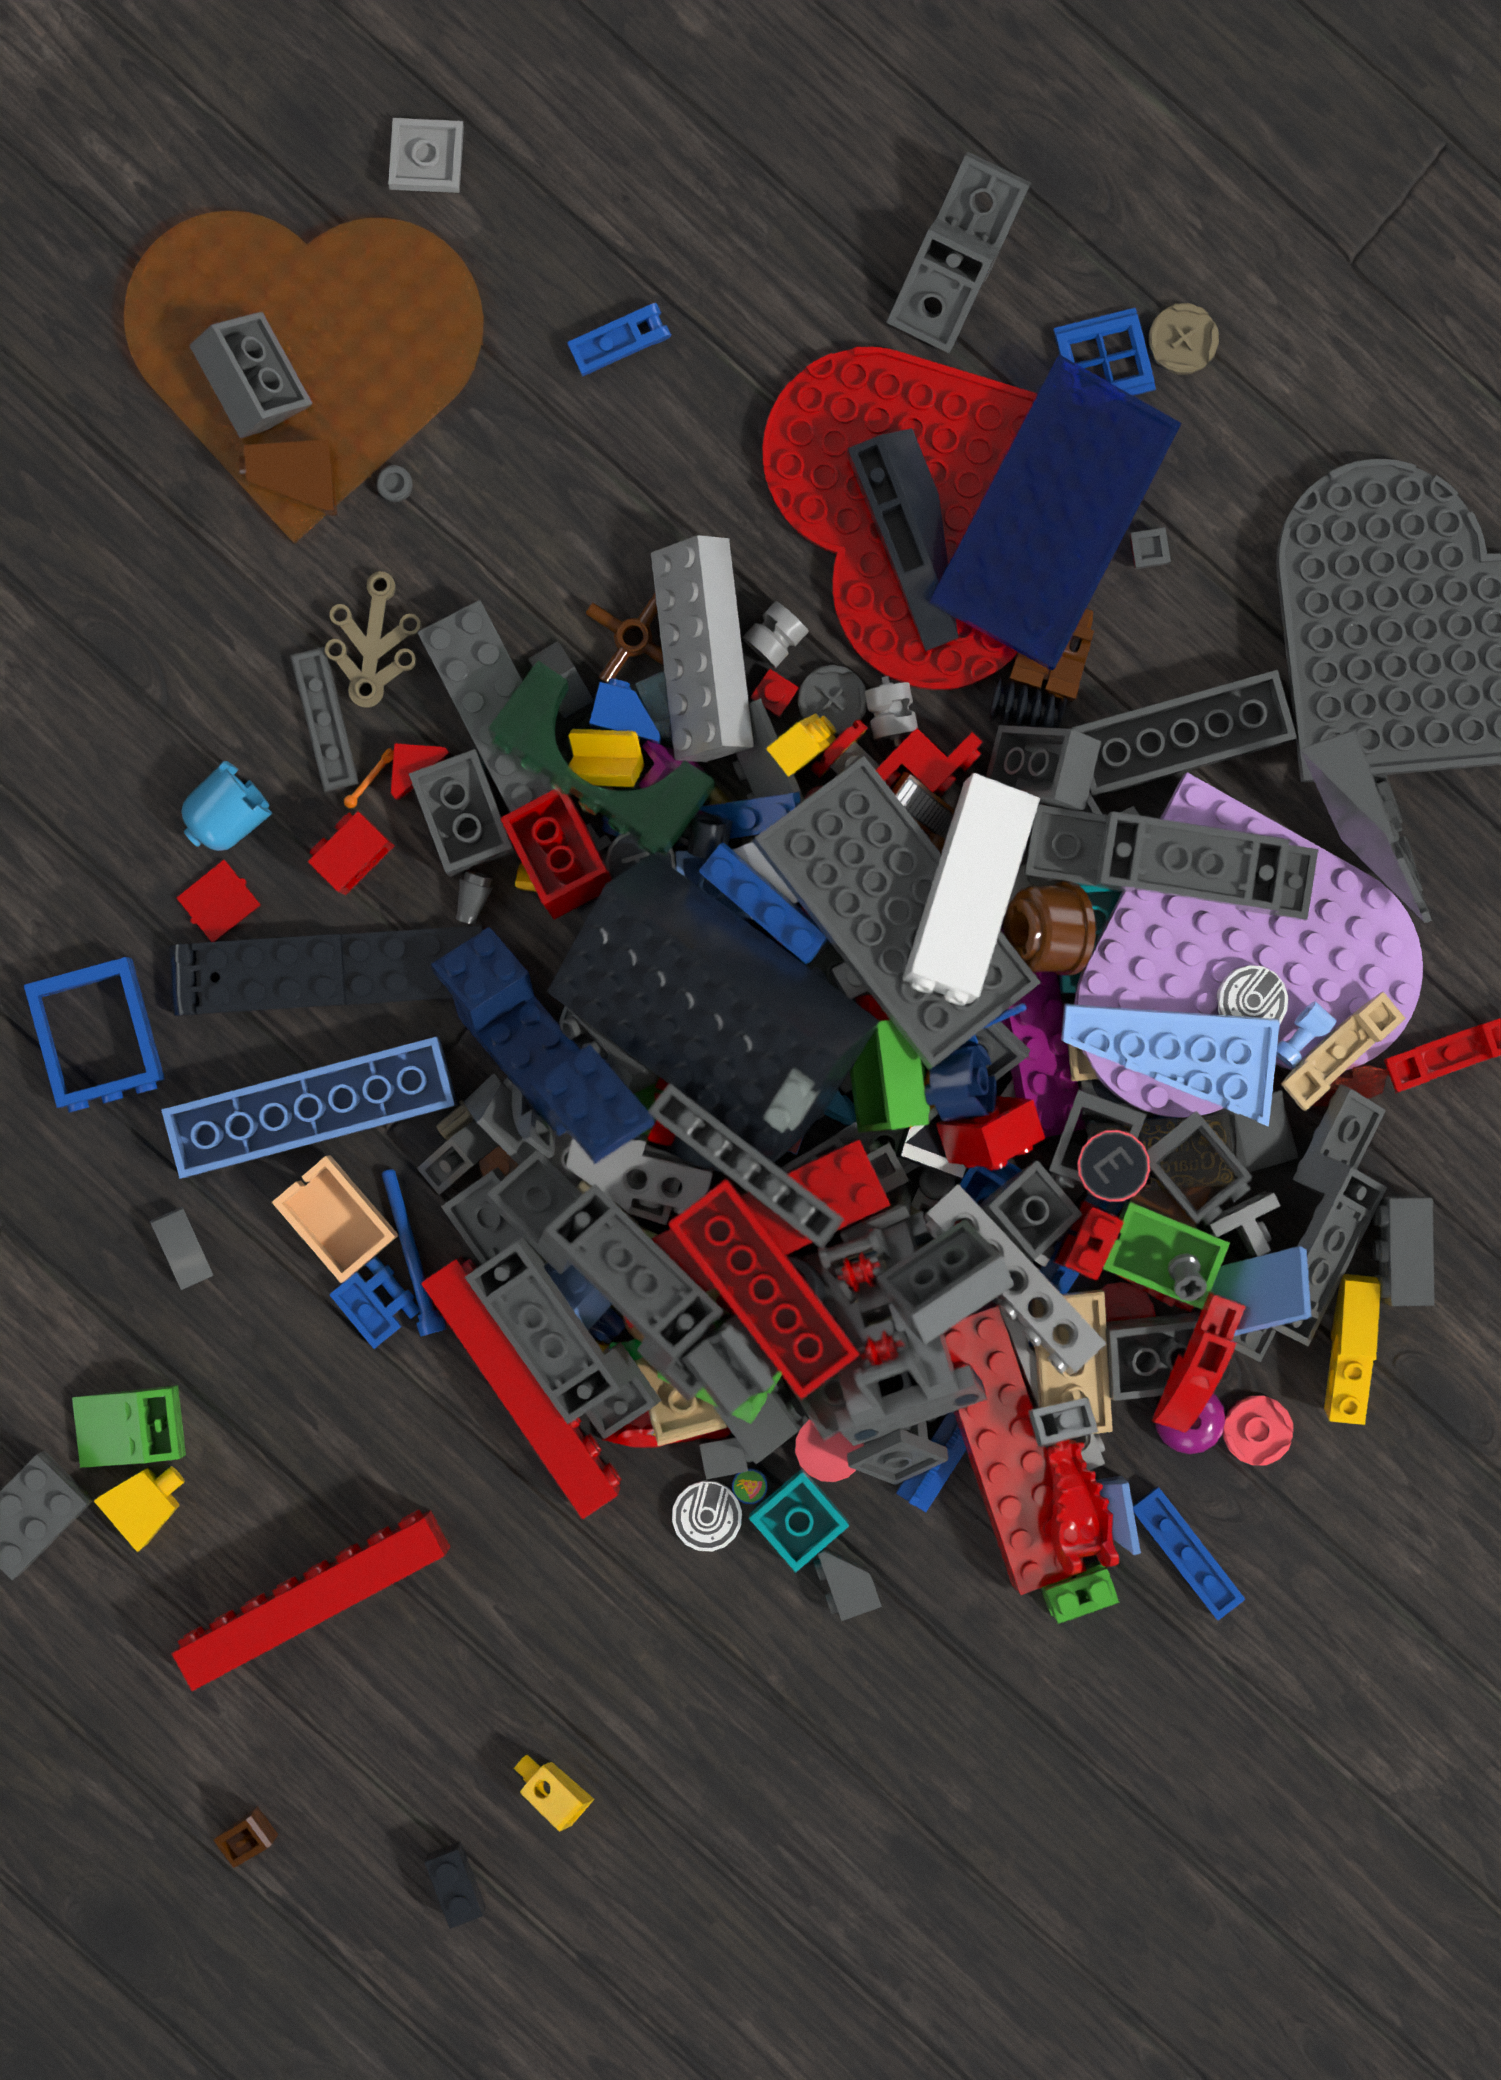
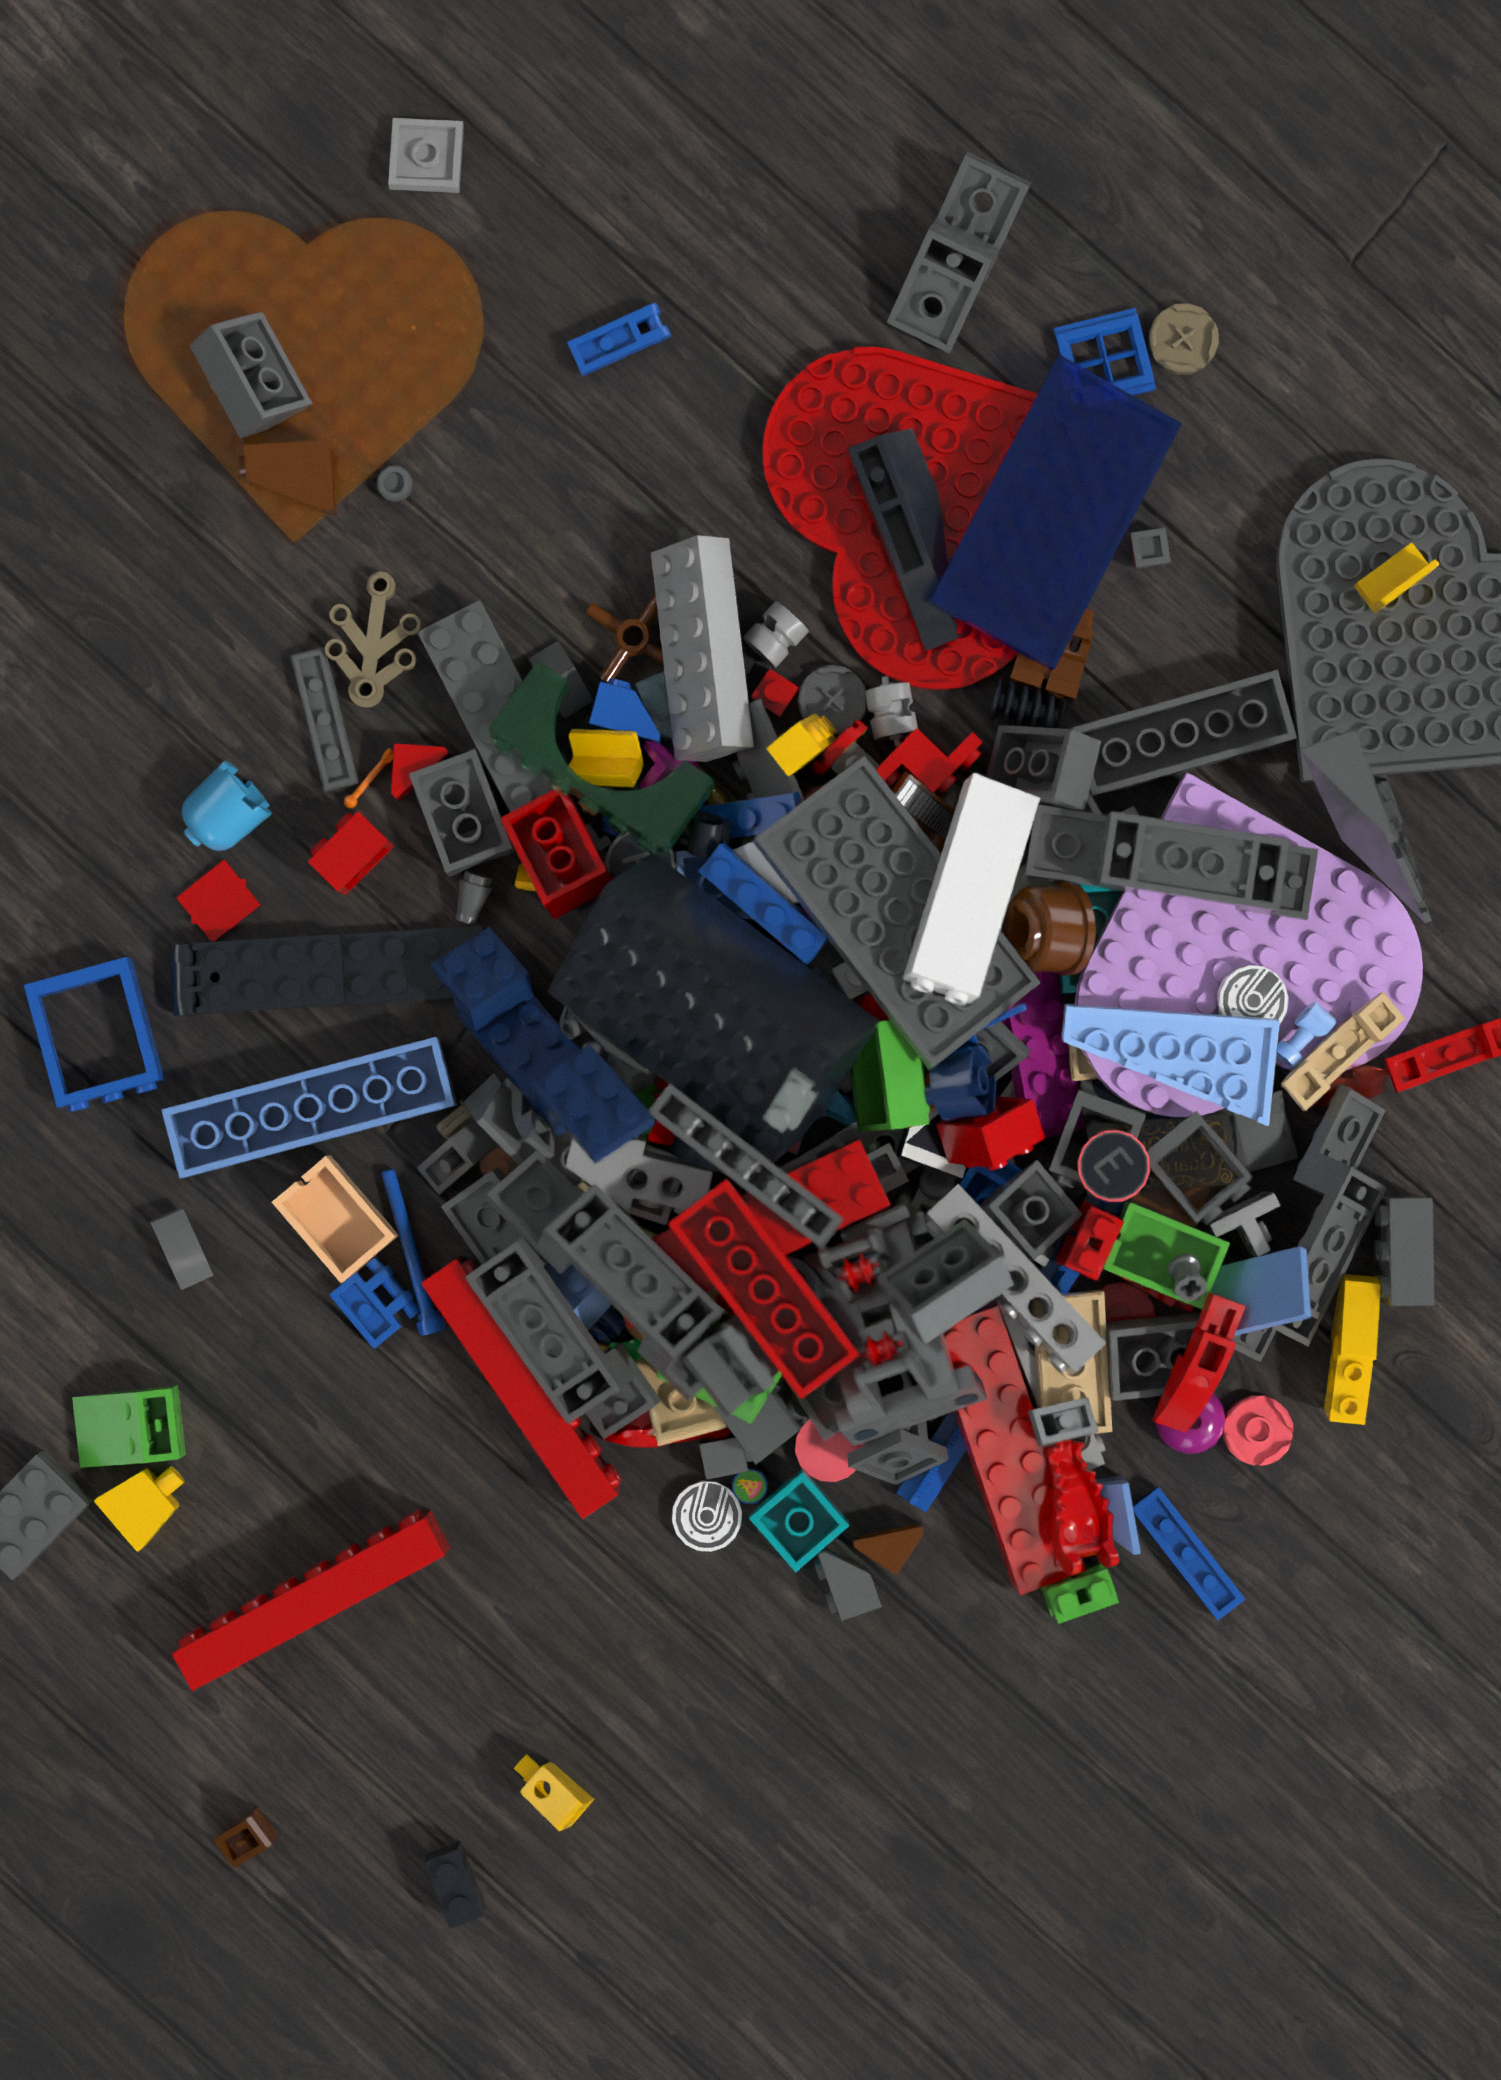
none -> reddish brown slope [852,1522,924,1575]
none -> yellow panel [1354,542,1440,614]

